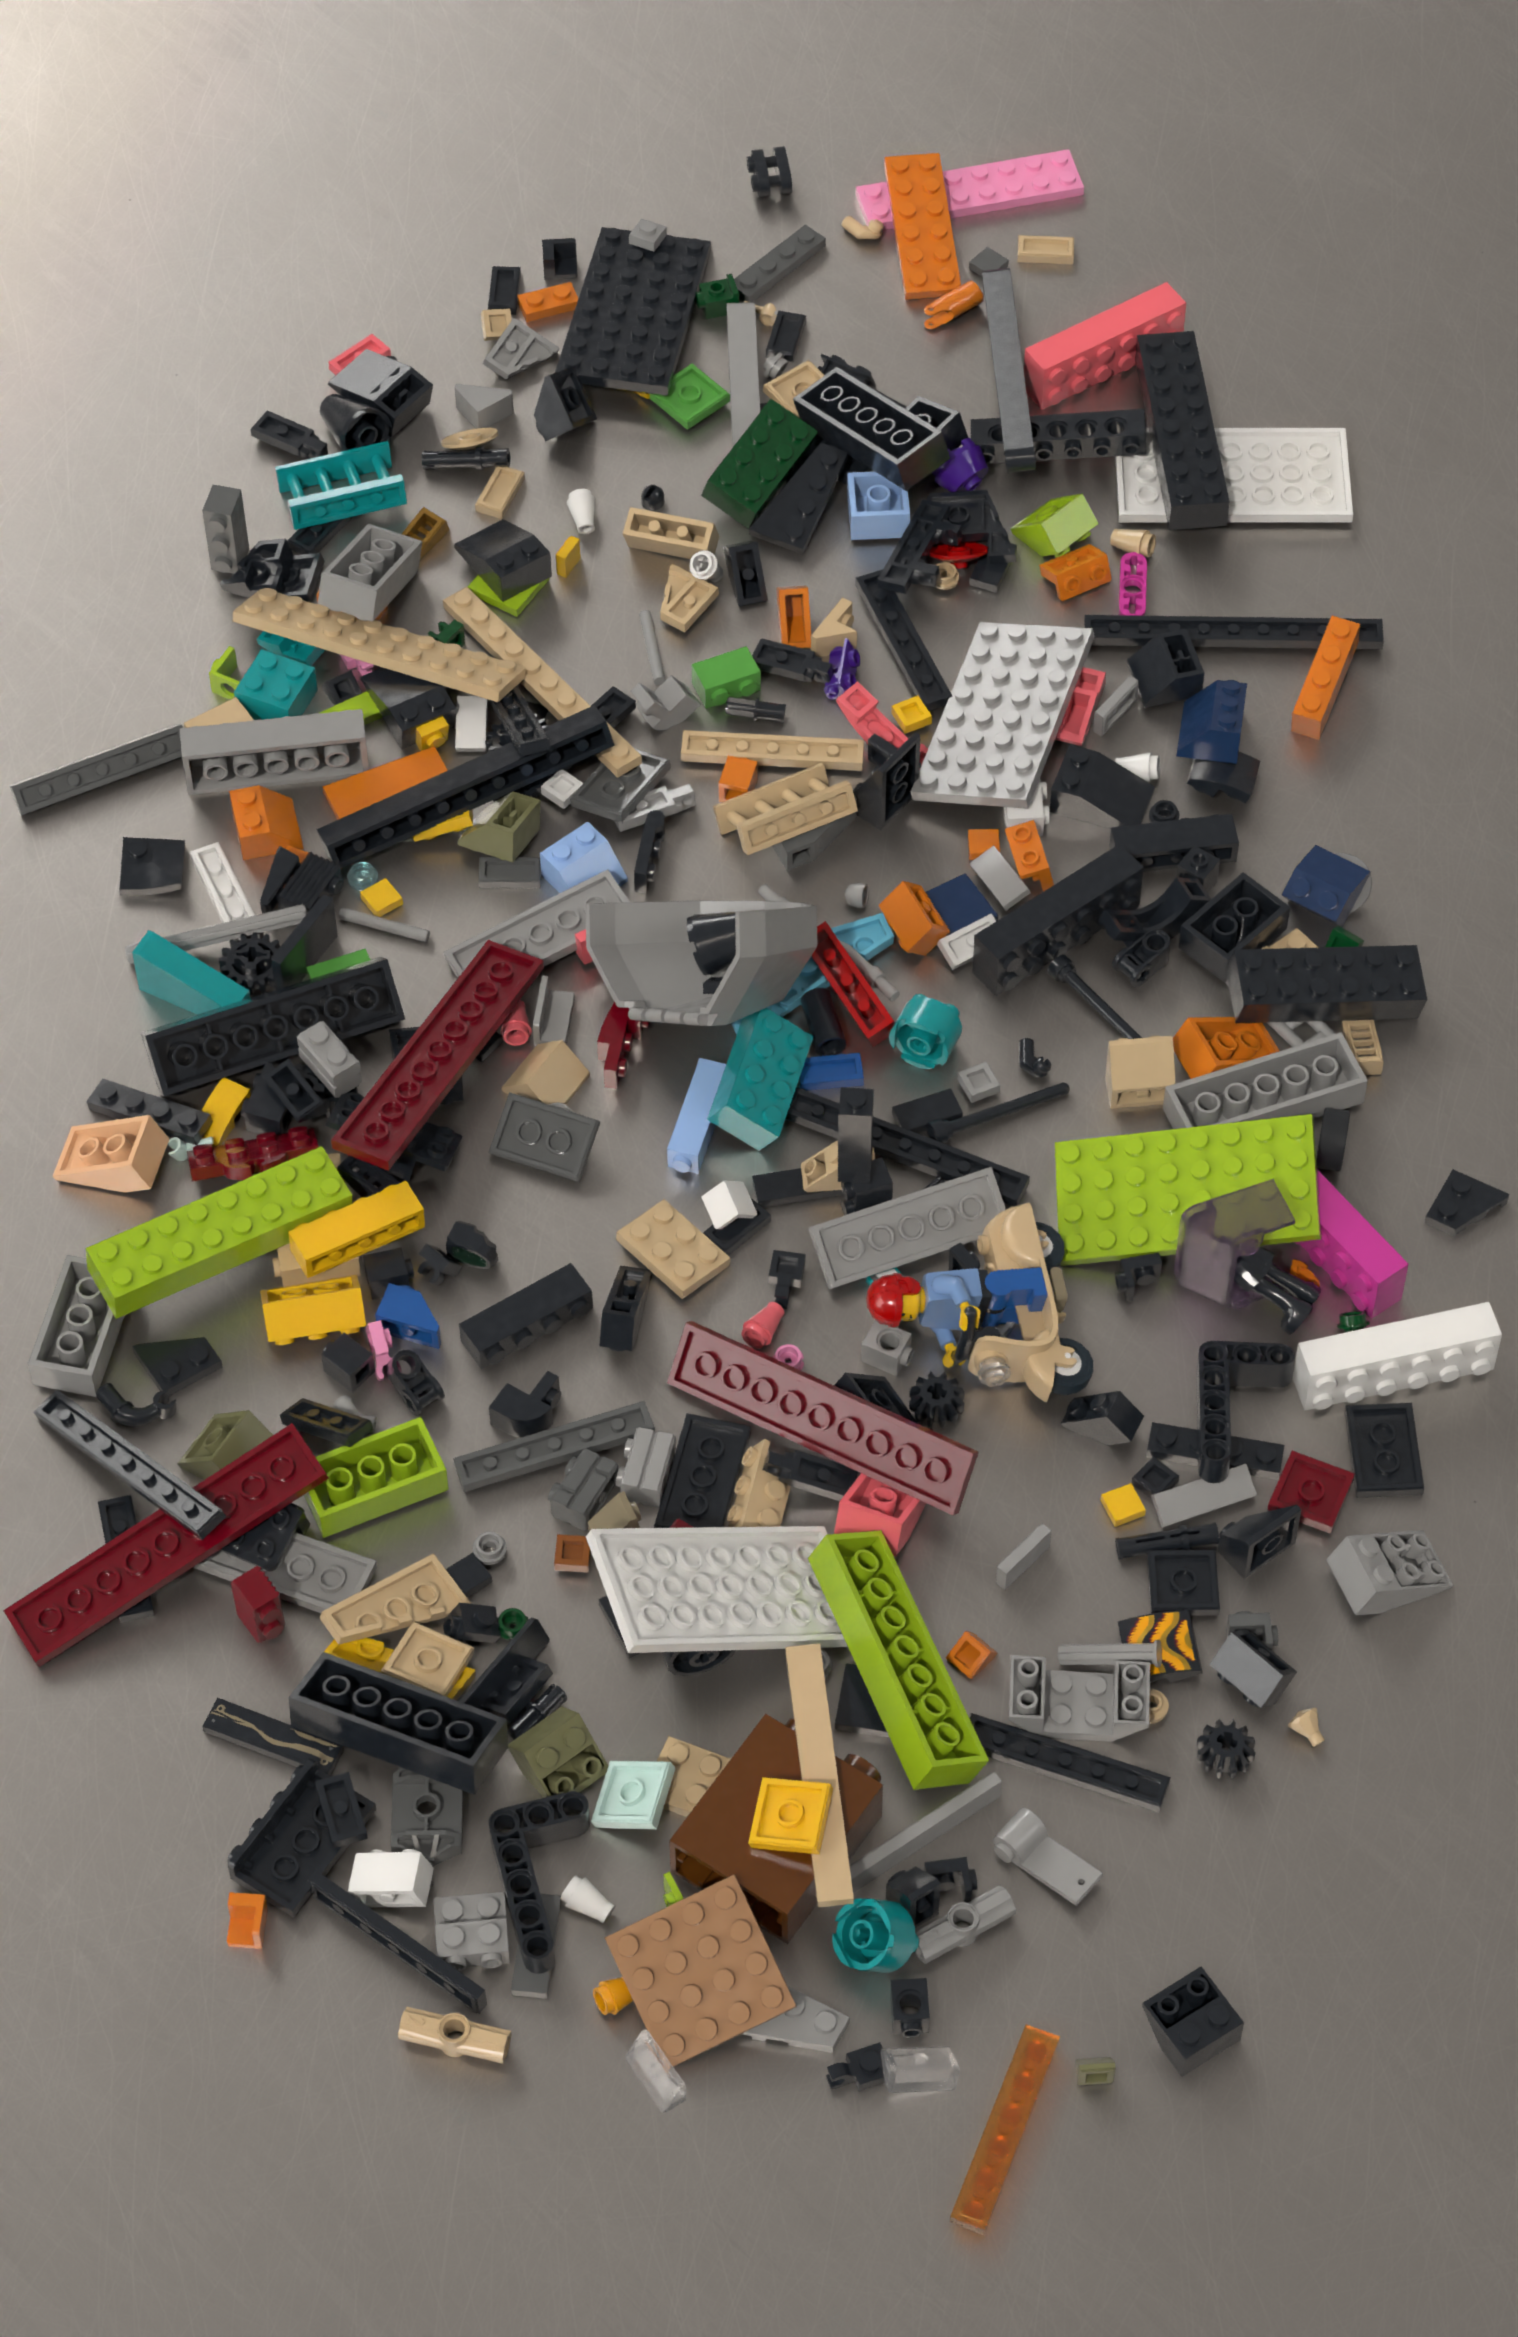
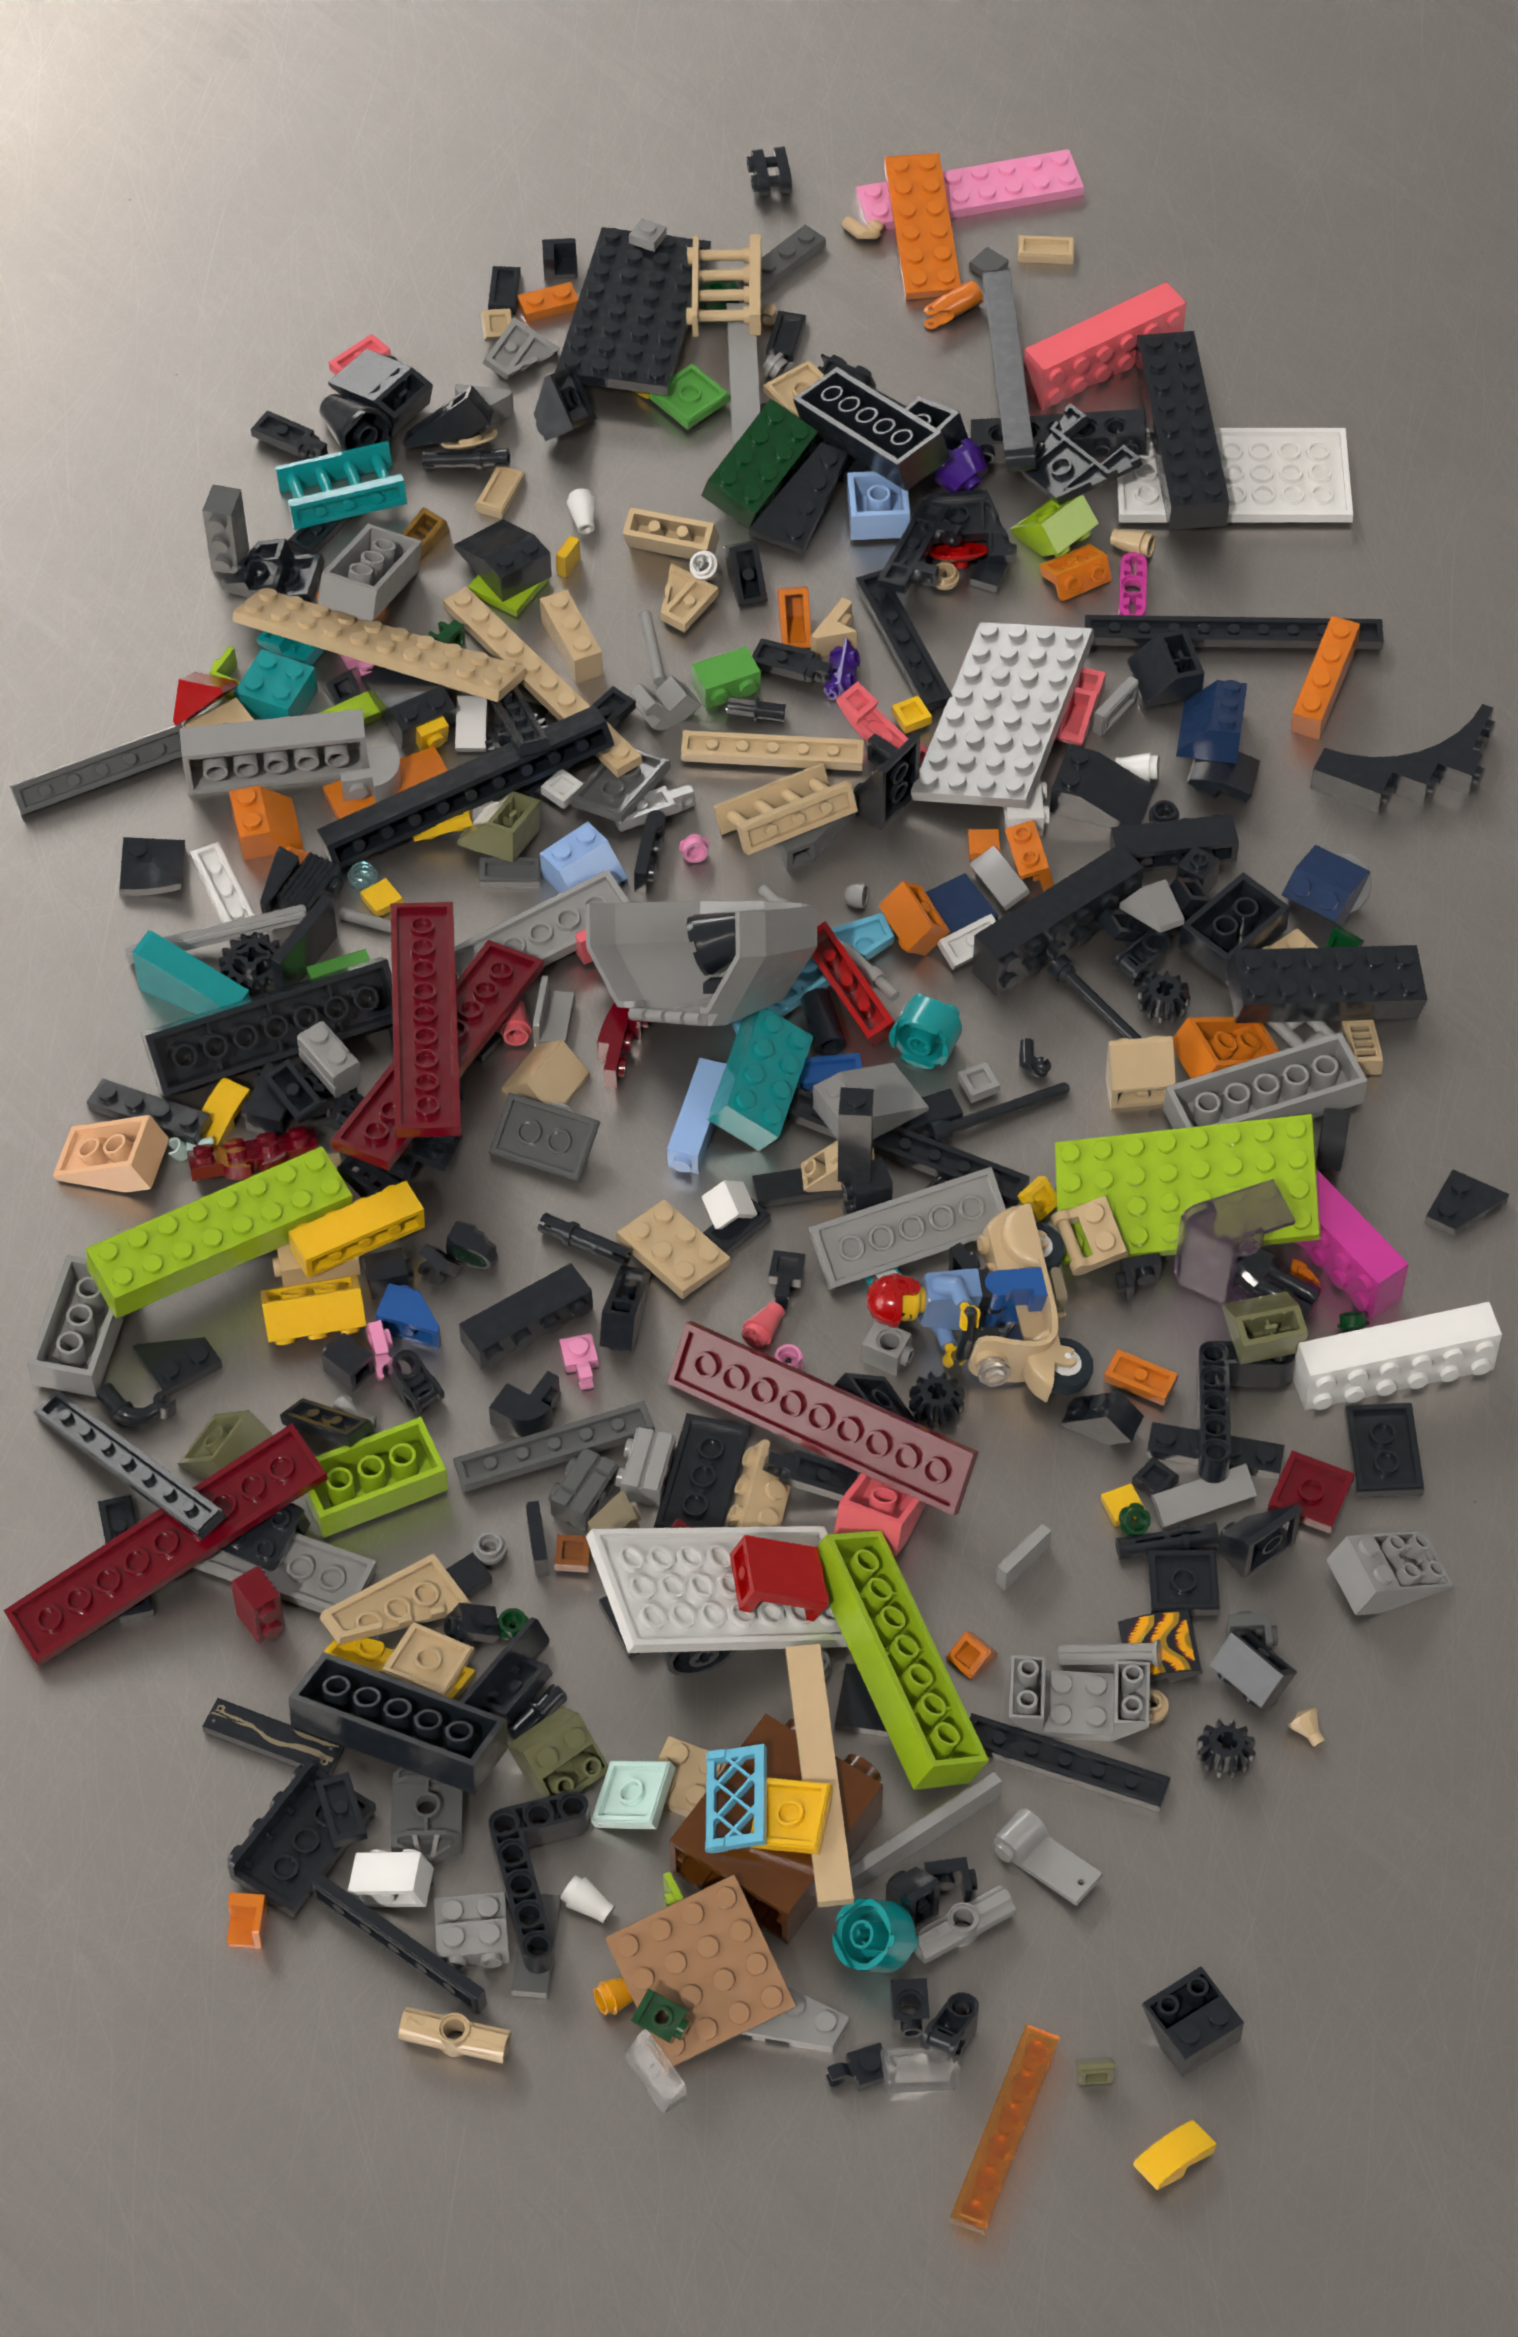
black hinge [641,484,665,510] -> none
orange brick [718,755,758,803] -> none
none -> red slope [173,672,238,726]
none -> light grey brick [340,744,402,803]
none -> dark red plate [390,902,461,1138]
none -> black slope [402,385,494,448]
none -> black tile [526,1501,549,1577]
none -> black pin [538,1212,633,1268]
none -> tan brick [540,590,603,684]
none -> bright pink plate [559,1333,599,1390]
none -> dark green brick [630,1988,691,2044]
none -> bright pink plate [679,834,709,863]
none -> tan fence [686,234,762,337]
none -> medium azure window [705,1744,767,1854]
none -> red panel [729,1535,829,1622]
none -> light grey slope [813,1063,929,1140]
none -> black piece [920,1992,979,2063]
none -> yellow plate [1017,1176,1057,1222]
none -> black wing [1022,403,1143,505]
none -> tan plate [1051,1196,1129,1276]
none -> orange plate [1103,1349,1178,1406]
none -> dark green plate [1118,1503,1151,1536]
none -> light grey slope [1119,879,1184,933]
none -> yellow slope [1133,2119,1217,2190]
none -> black gear [1137,970,1191,1024]
none -> olive slope [1222,1291,1308,1365]
none -> black arch [1310,704,1495,813]

